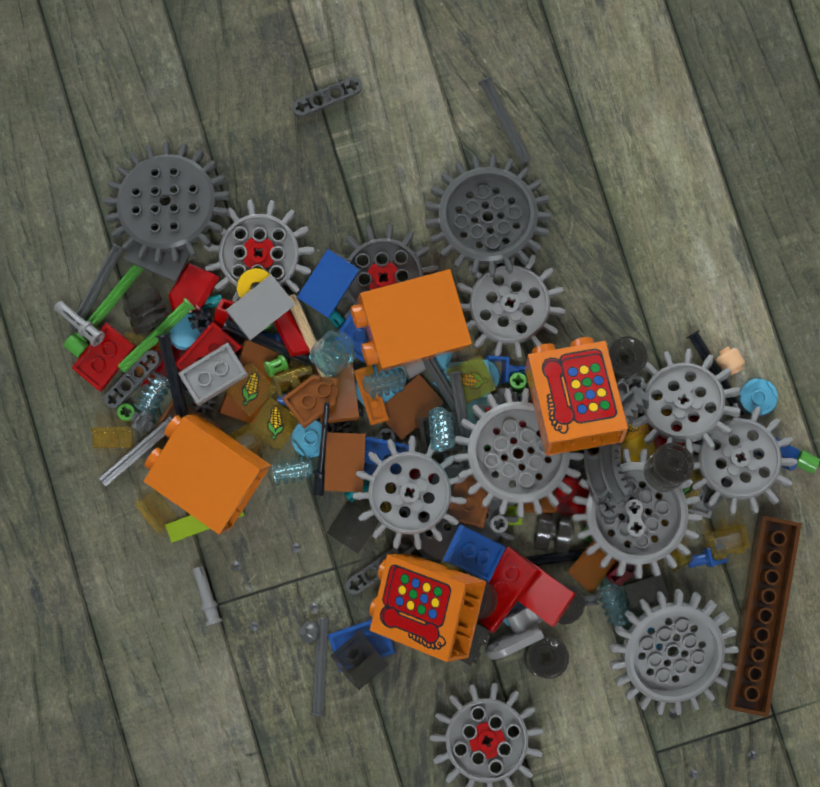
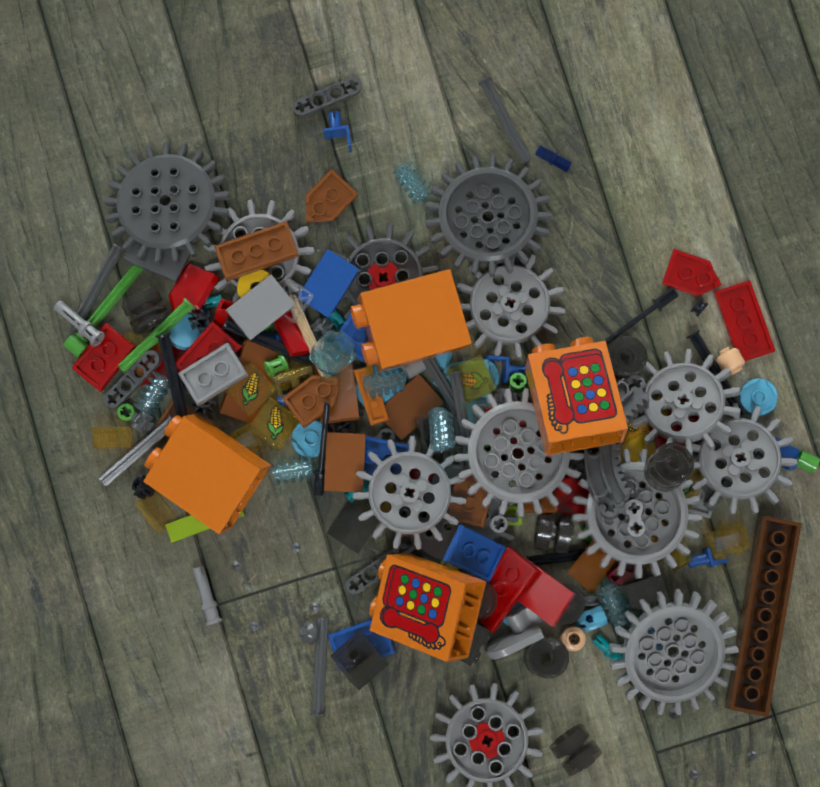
none -> black gear [132,474,156,500]
none -> dark orange tile [214,221,299,282]
none -> clear window [282,277,315,323]
none -> dark orange tile [305,169,359,222]
none -> dark grey gear [311,317,335,341]
none -> blue bracket [323,111,352,153]
none -> clear light blue piece [393,161,431,205]
none -> clear blue axle [535,145,572,173]
none -> clear smoke wheel [549,723,602,776]
none -> light nougat head [560,626,586,652]
none -> medium azure rock [575,605,608,632]
none -> teal pin [591,633,623,661]
none -> black piece [604,288,678,345]
none -> red tile [662,249,722,297]
none -> black bush [690,298,708,317]
none -> red tile [713,280,775,362]

